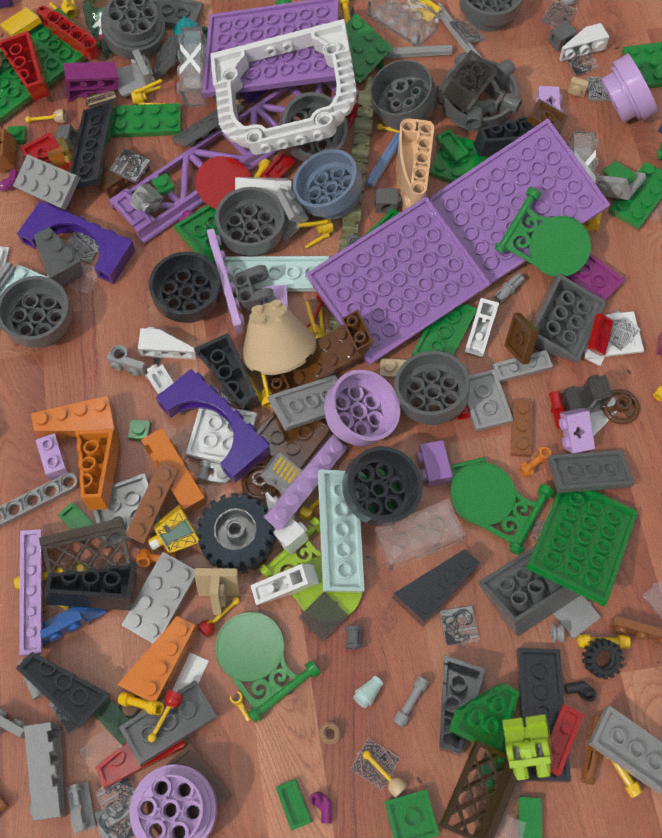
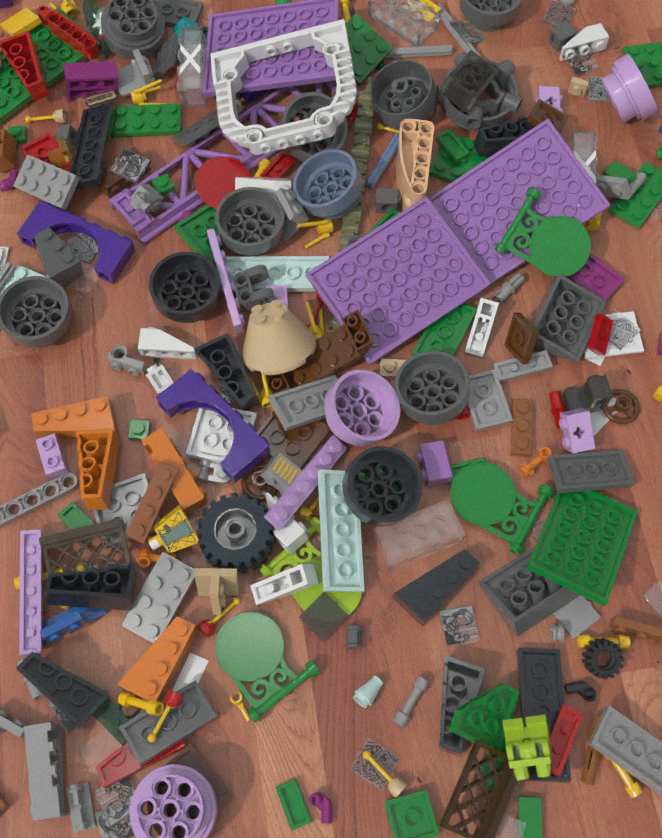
medium nougat plate [320,722,341,745] -> none

